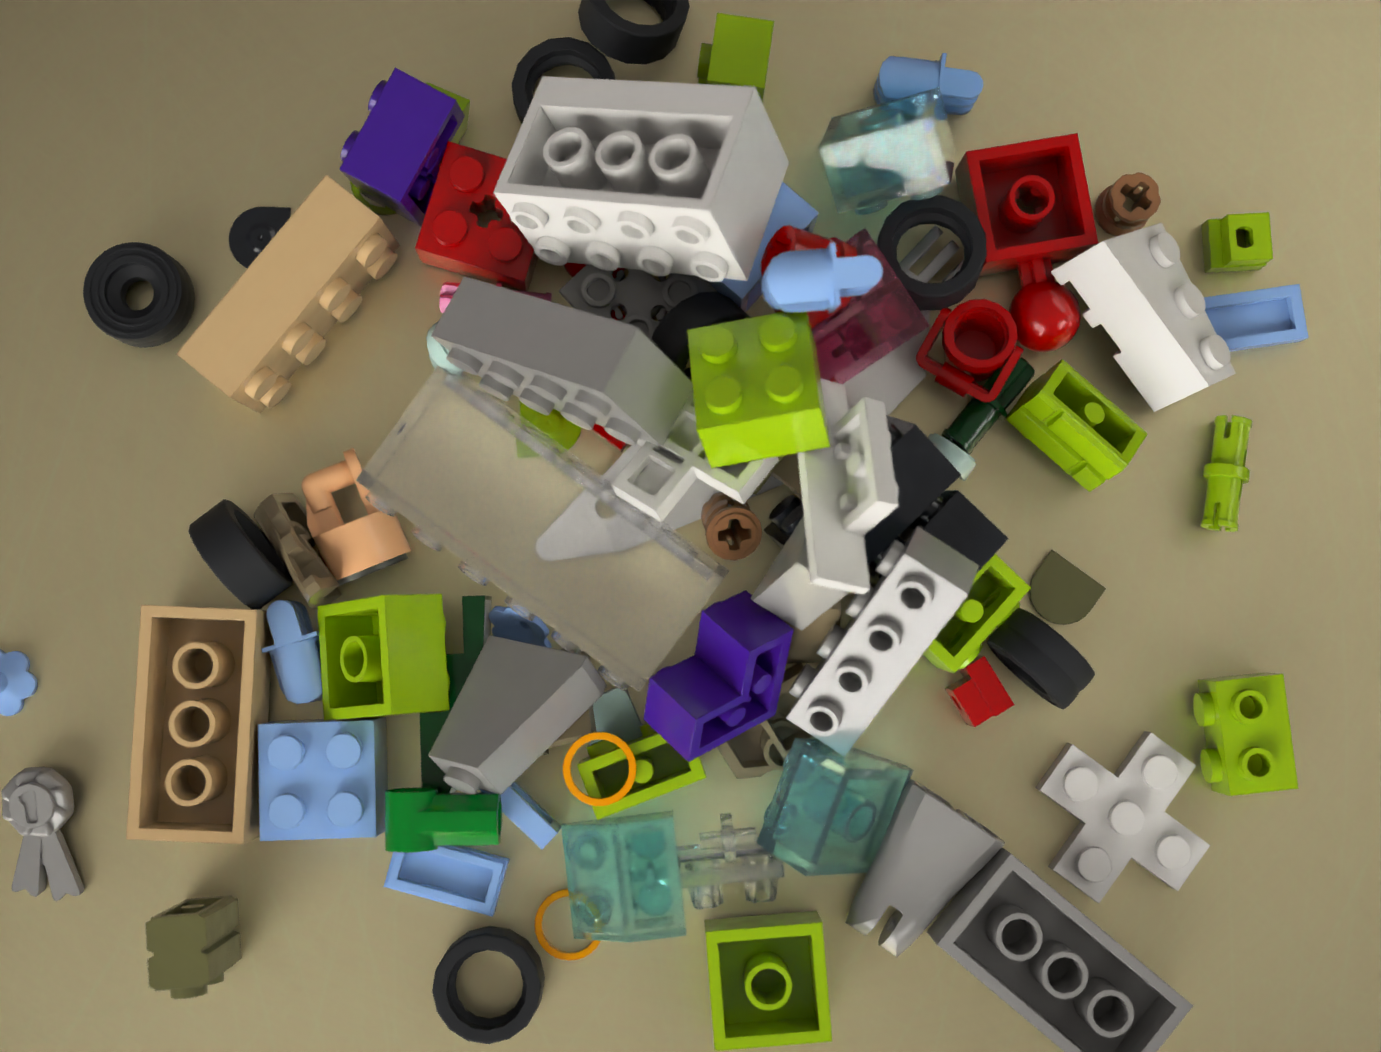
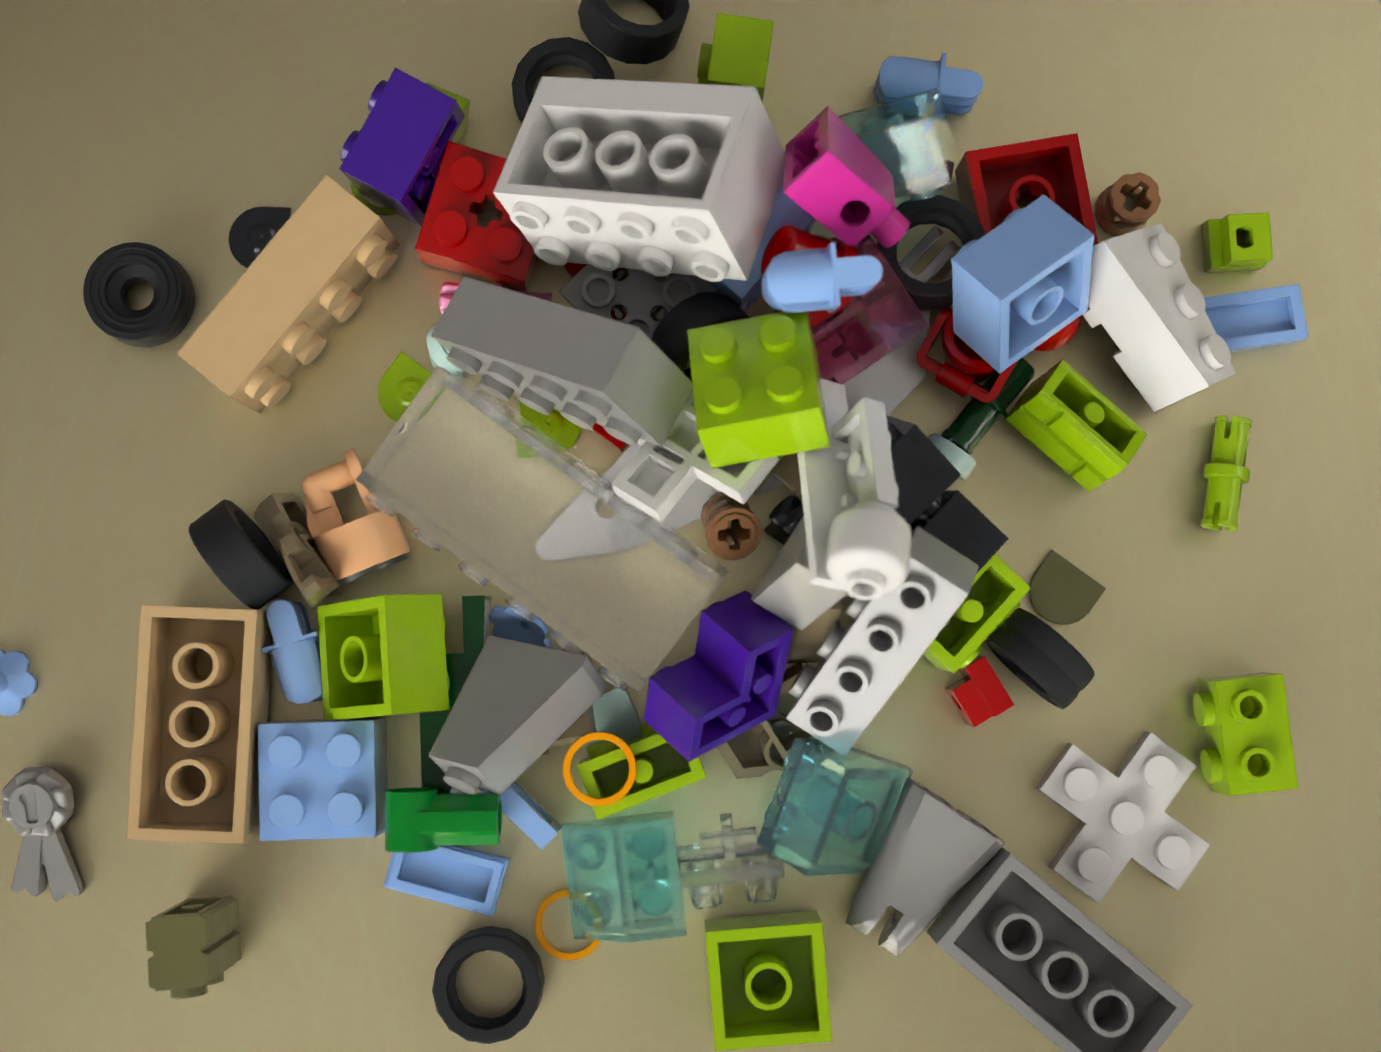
none -> lime piece [378,351,454,426]
none -> dark pink torso [783,106,910,248]
none -> white head [825,501,912,600]
none -> light blue brick [952,195,1094,374]

